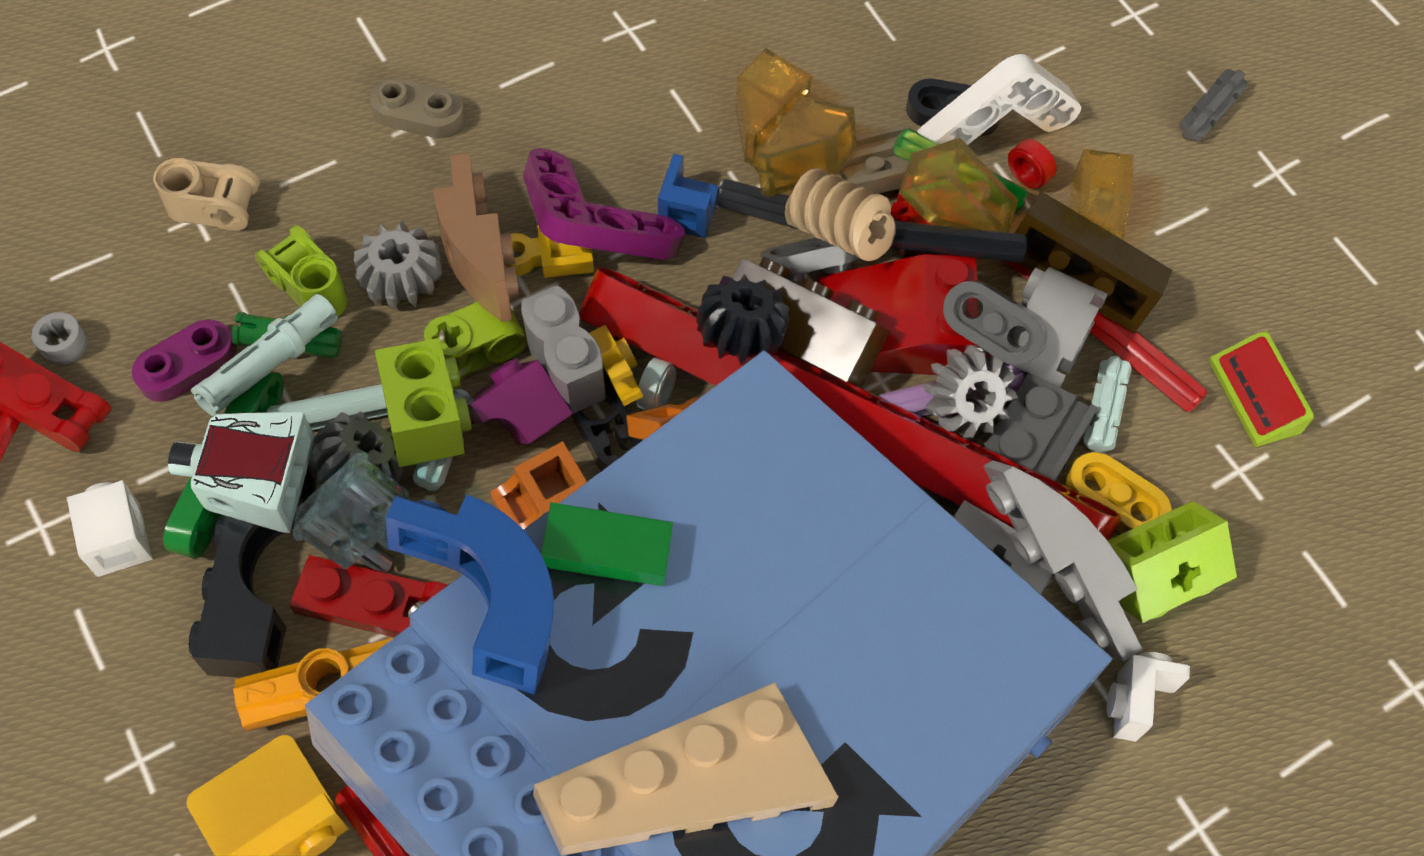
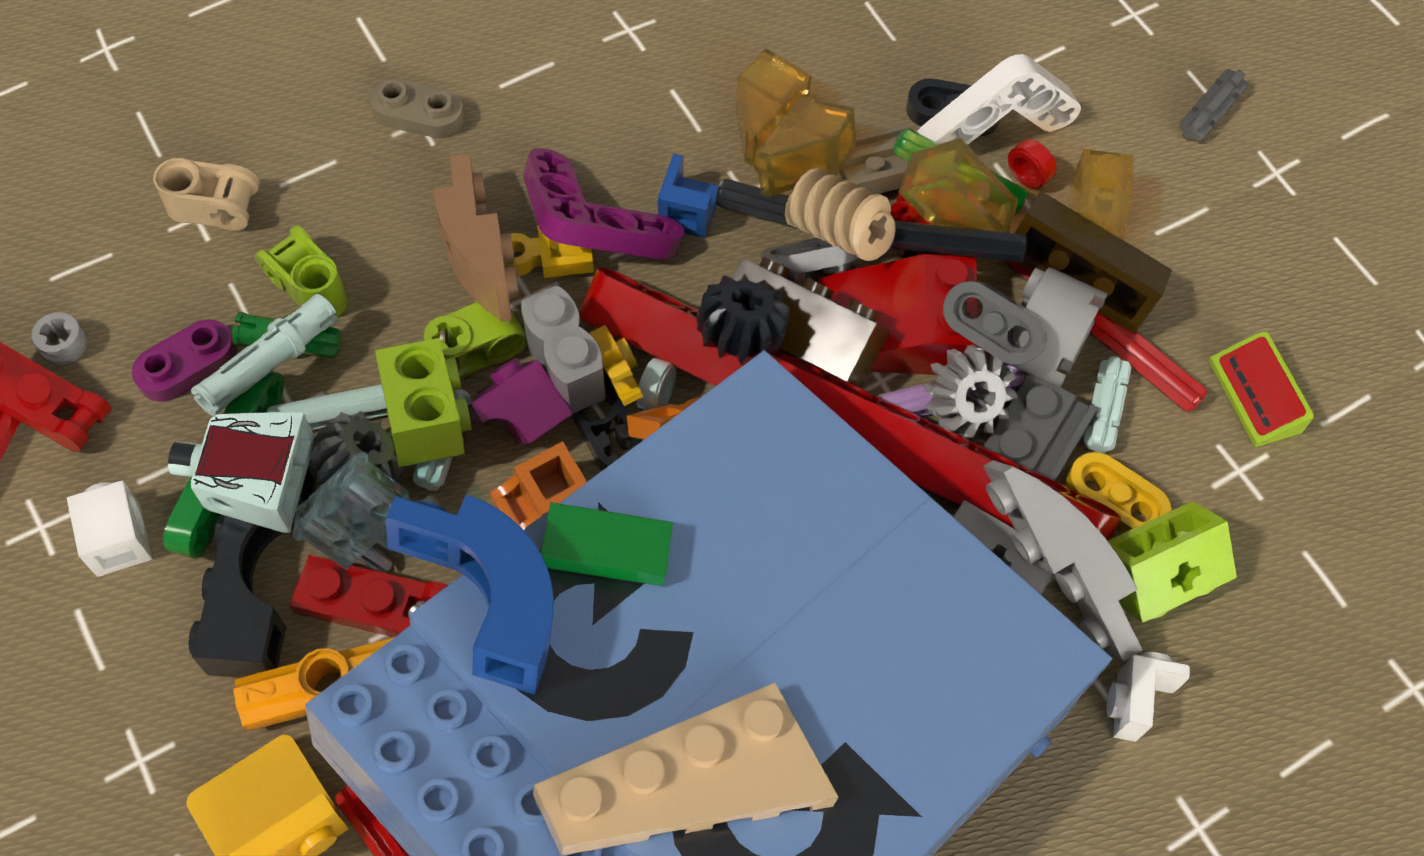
light grey gear [354,220,442,311] -> none

